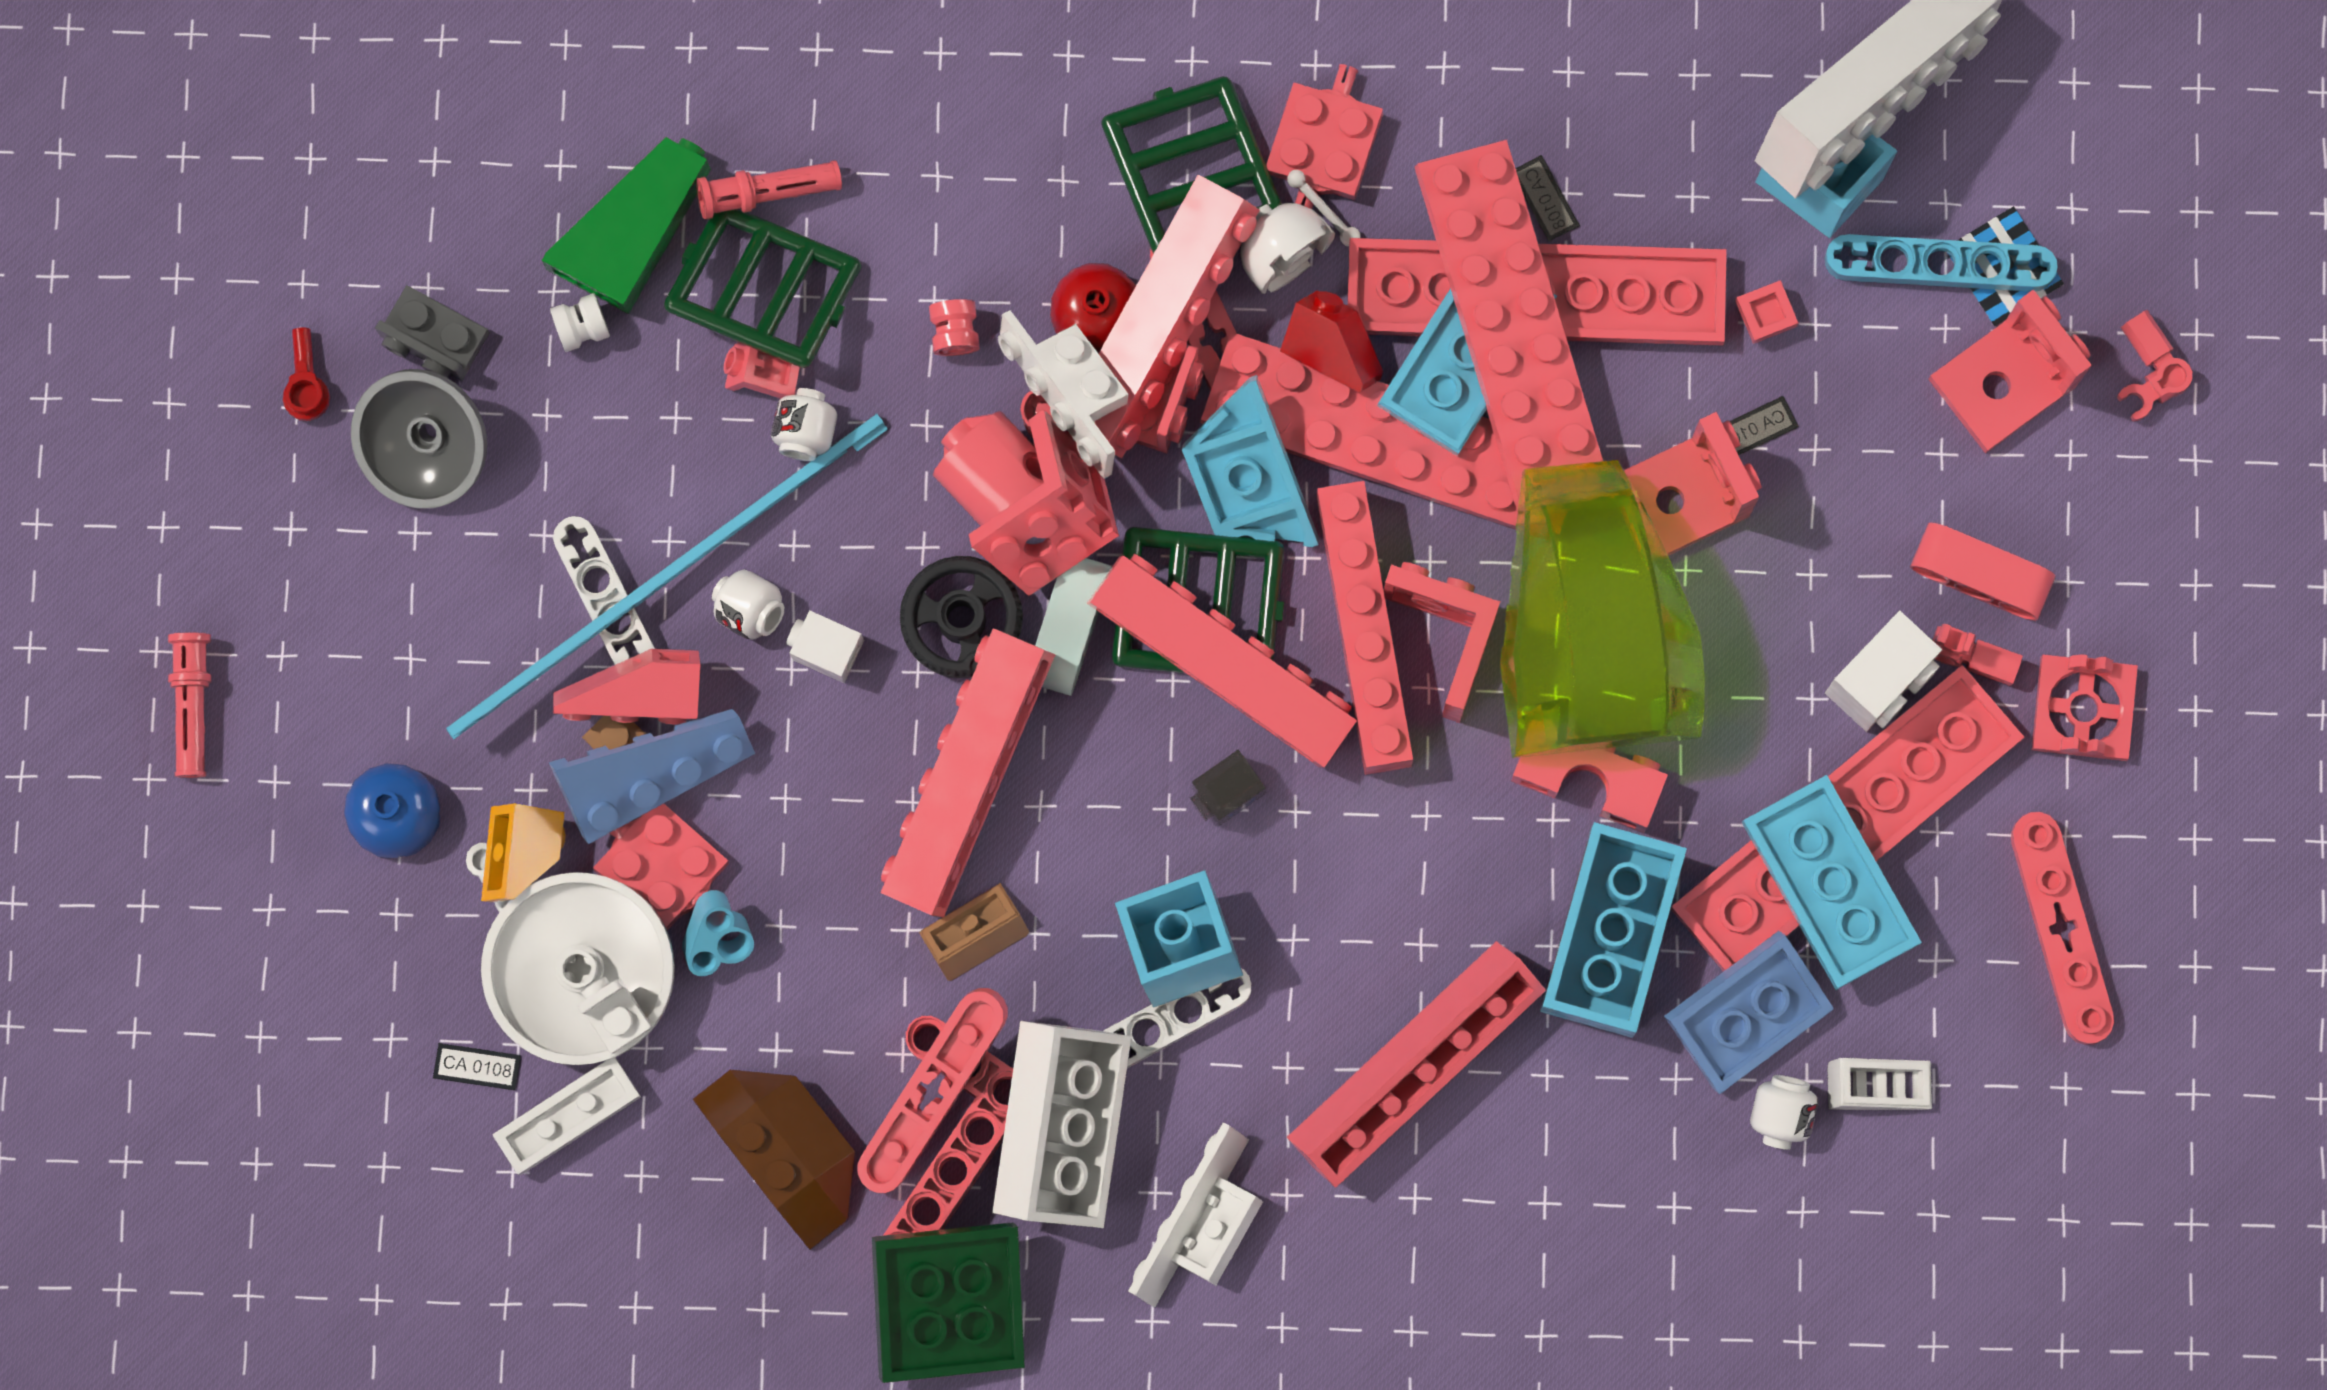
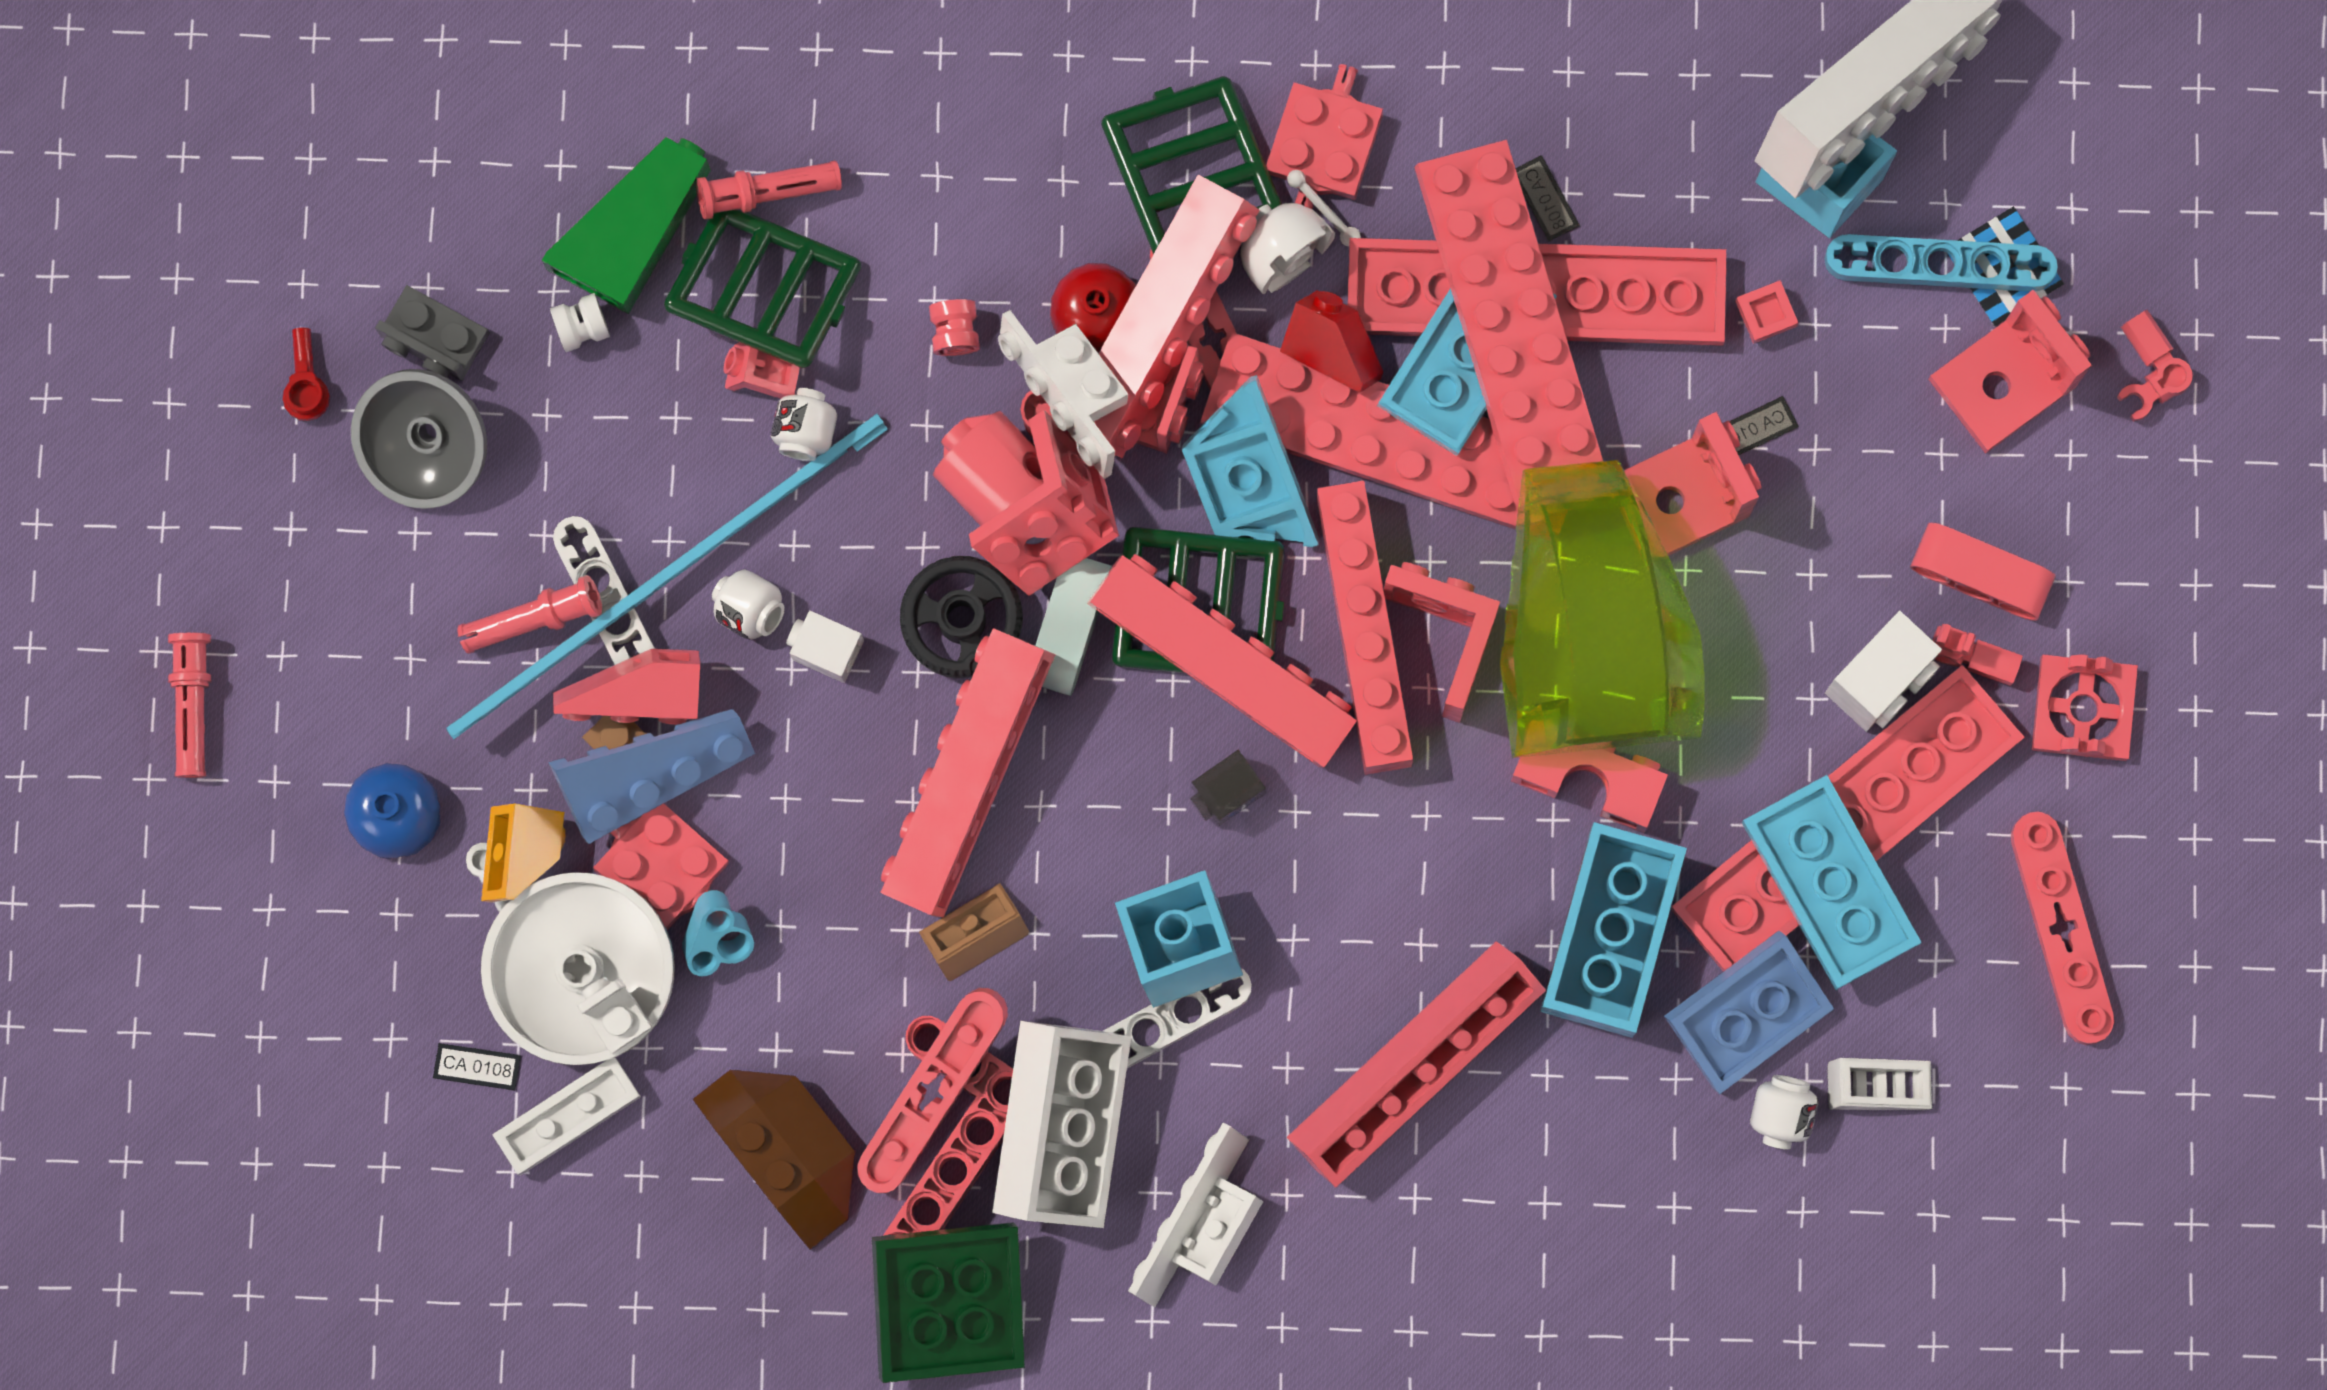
none -> coral pin [457,575,602,654]

